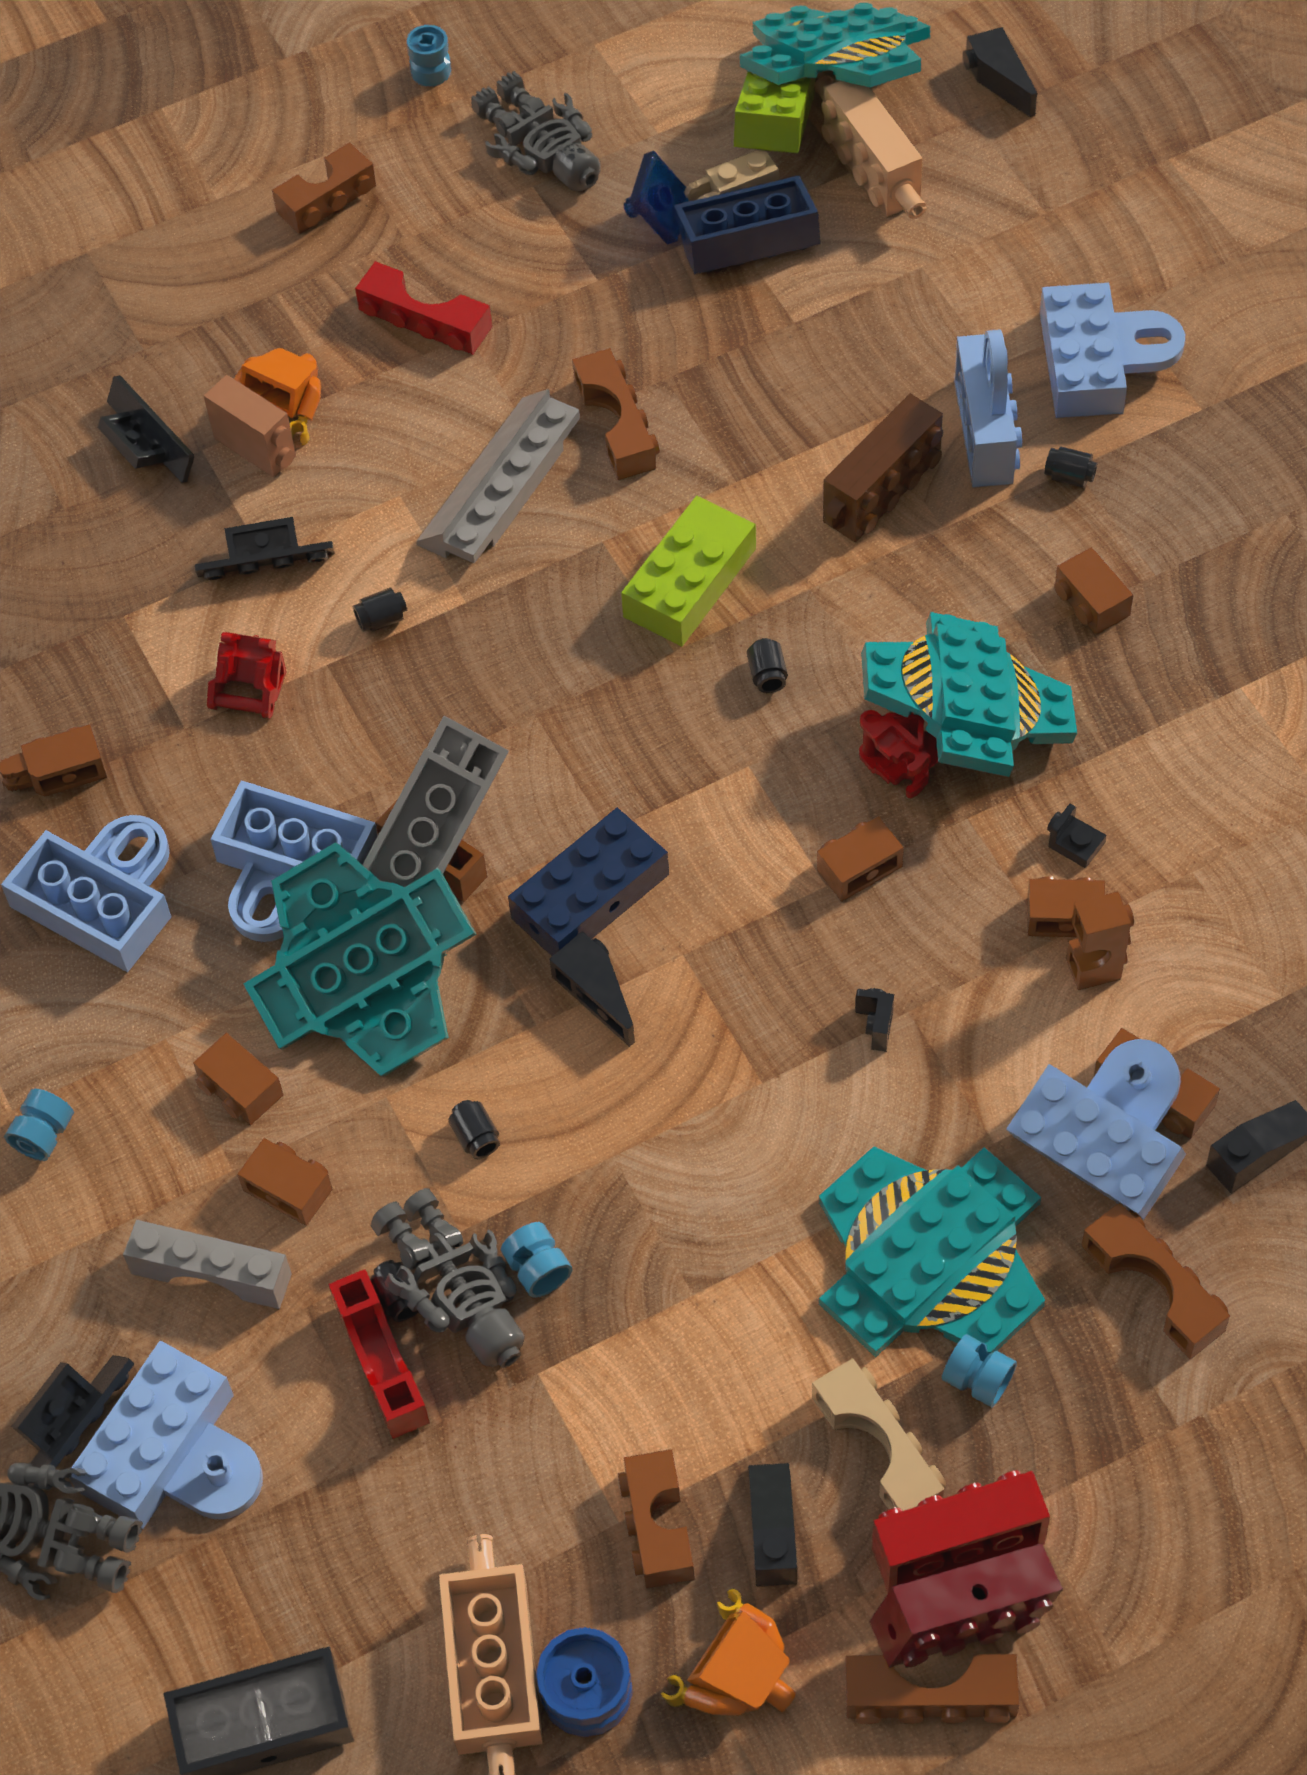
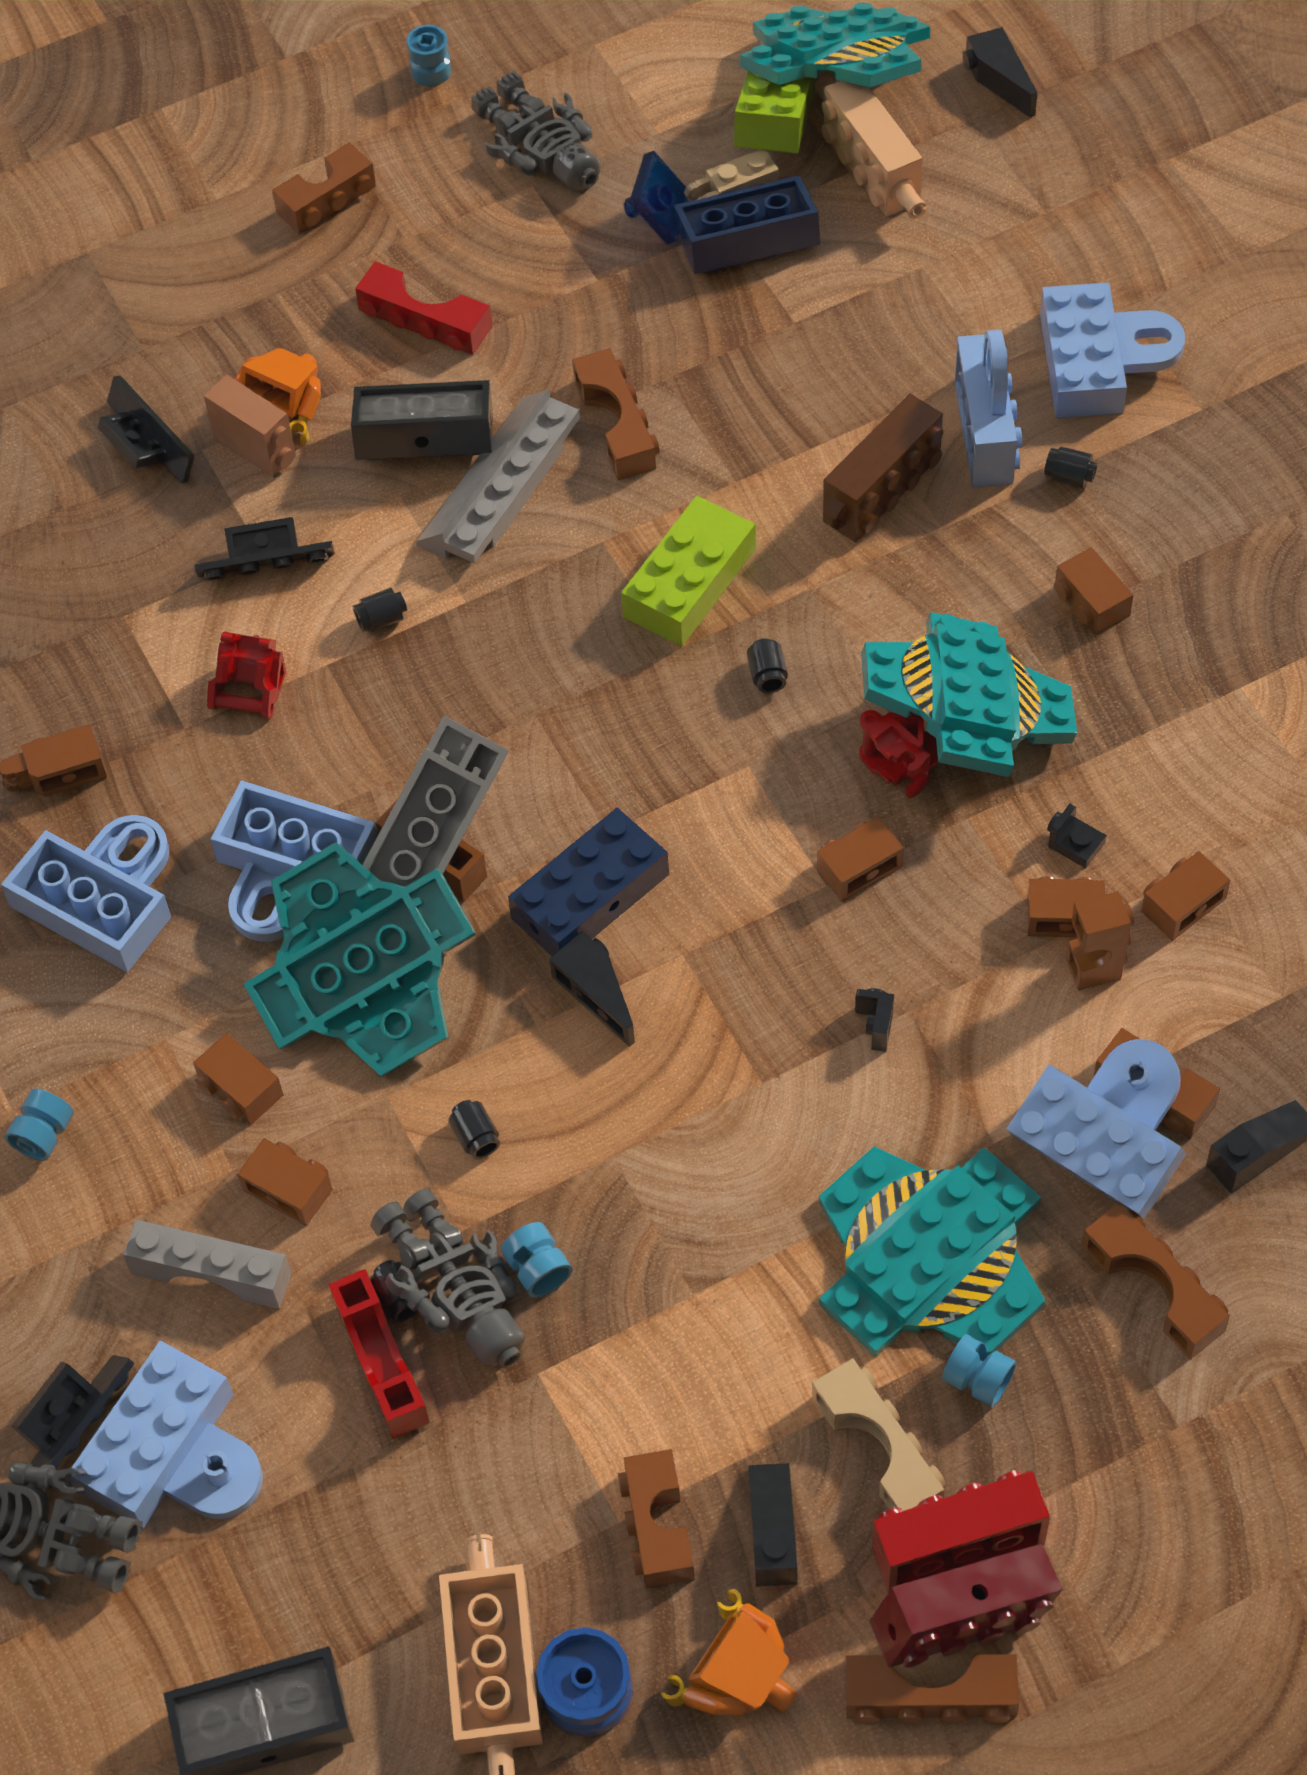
none -> black brick [351,380,493,461]
none -> dark orange brick [1141,851,1230,941]

